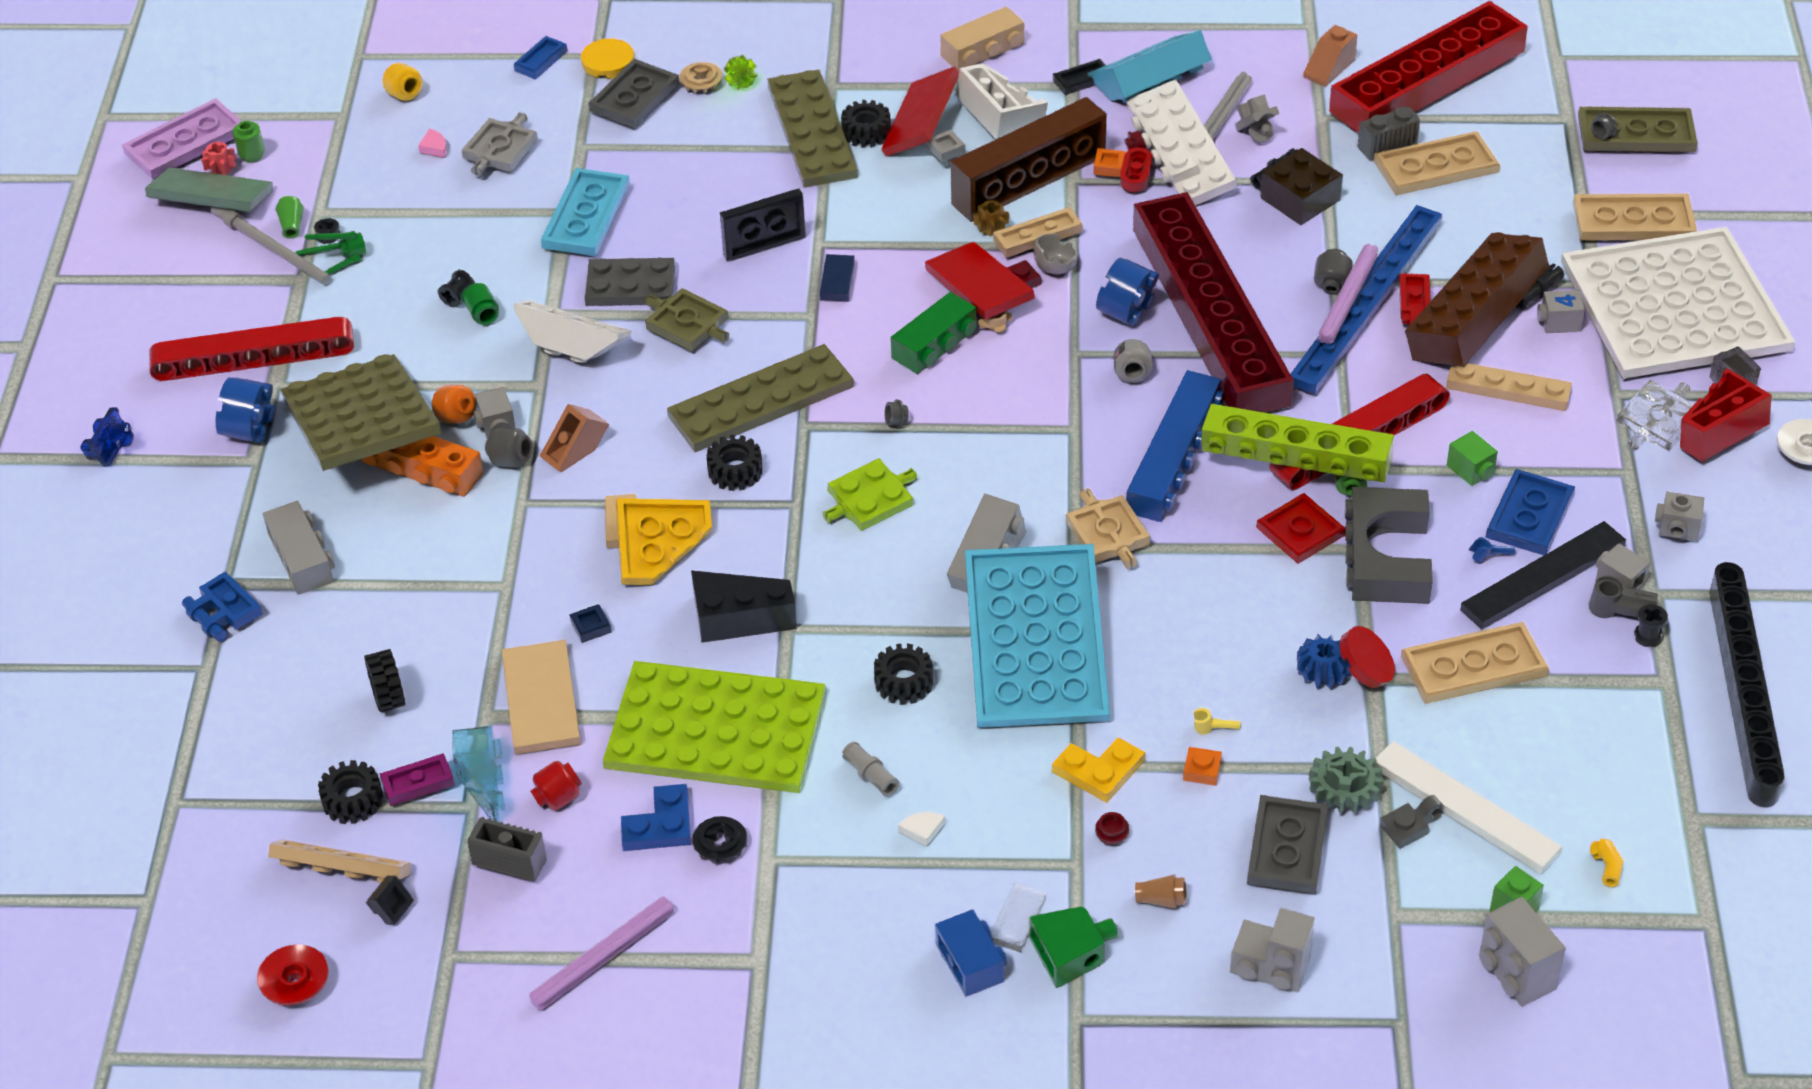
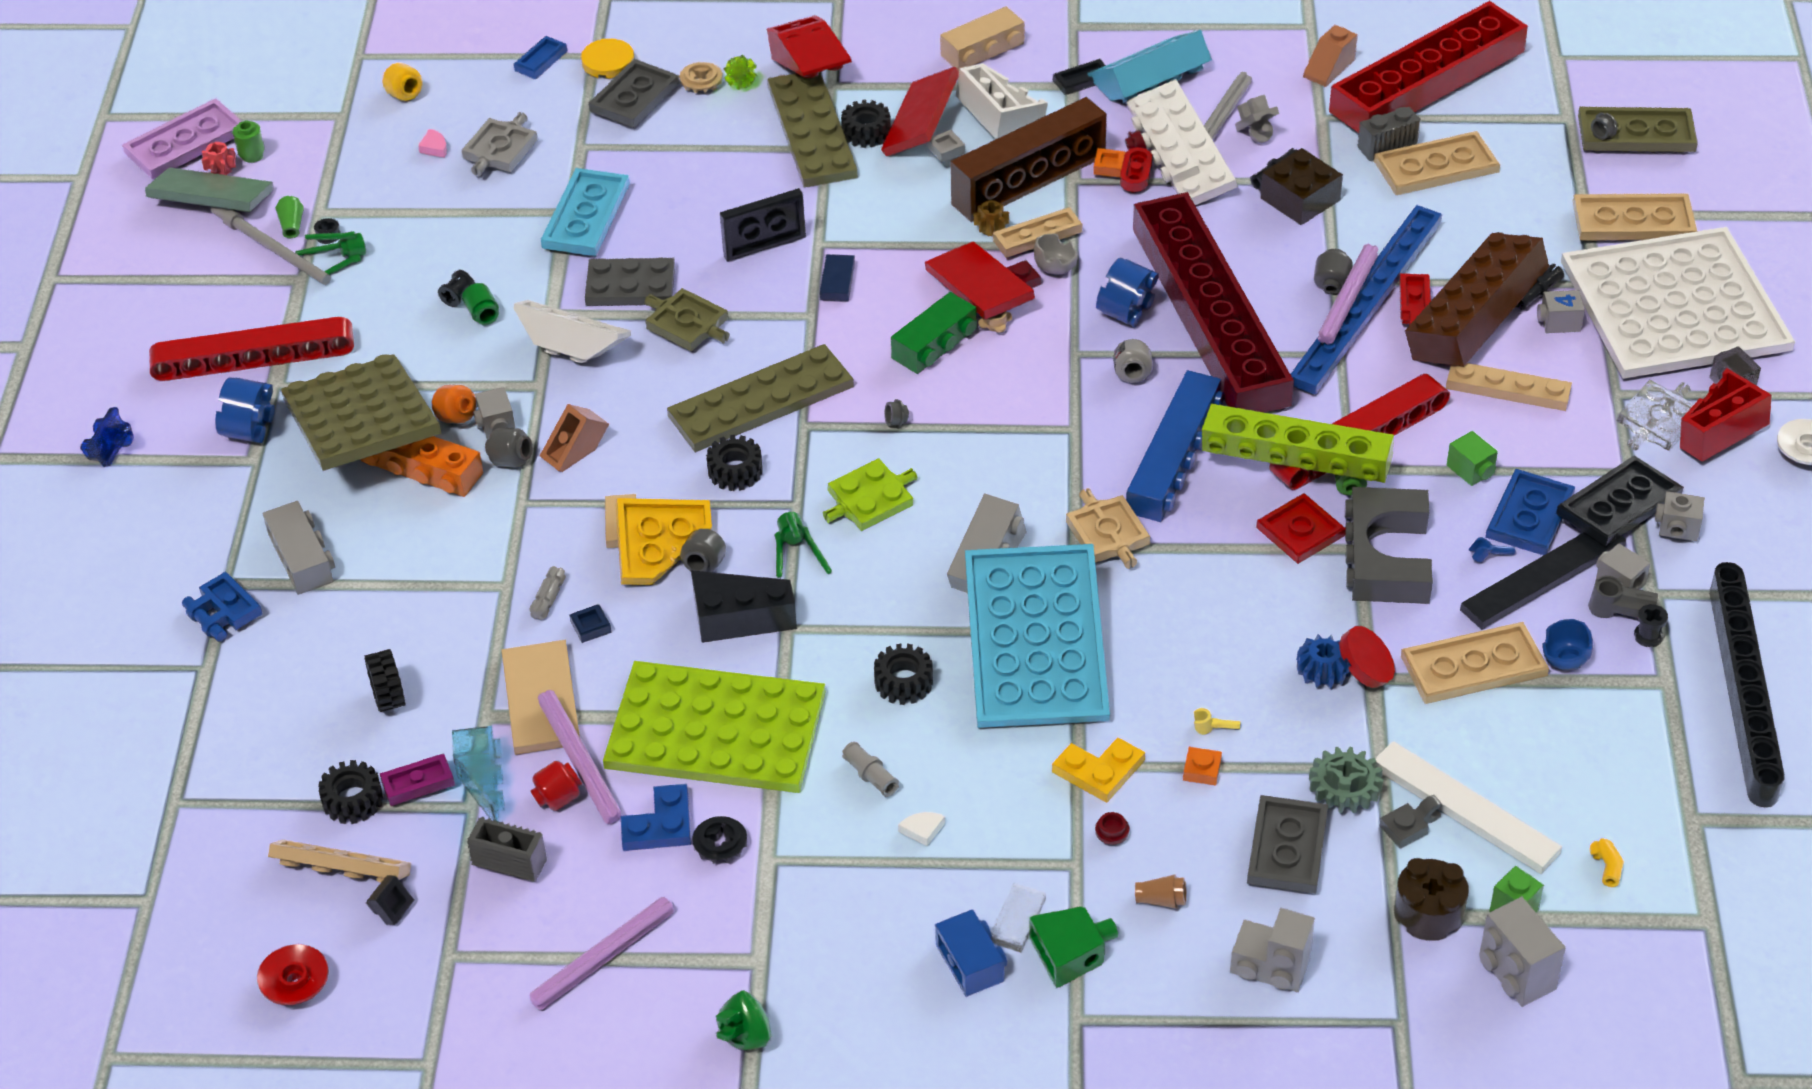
none -> light grey axle [529,566,566,620]
none -> lavender axle [538,690,621,824]
none -> dark grey head [680,528,726,572]
none -> green piece [716,990,772,1050]
none -> red slope [766,15,852,78]
none -> green plant [774,512,832,578]
none -> dark brown brick [1394,858,1469,941]
none -> blue hair [1542,619,1593,670]
none -> black tile [1556,455,1684,547]

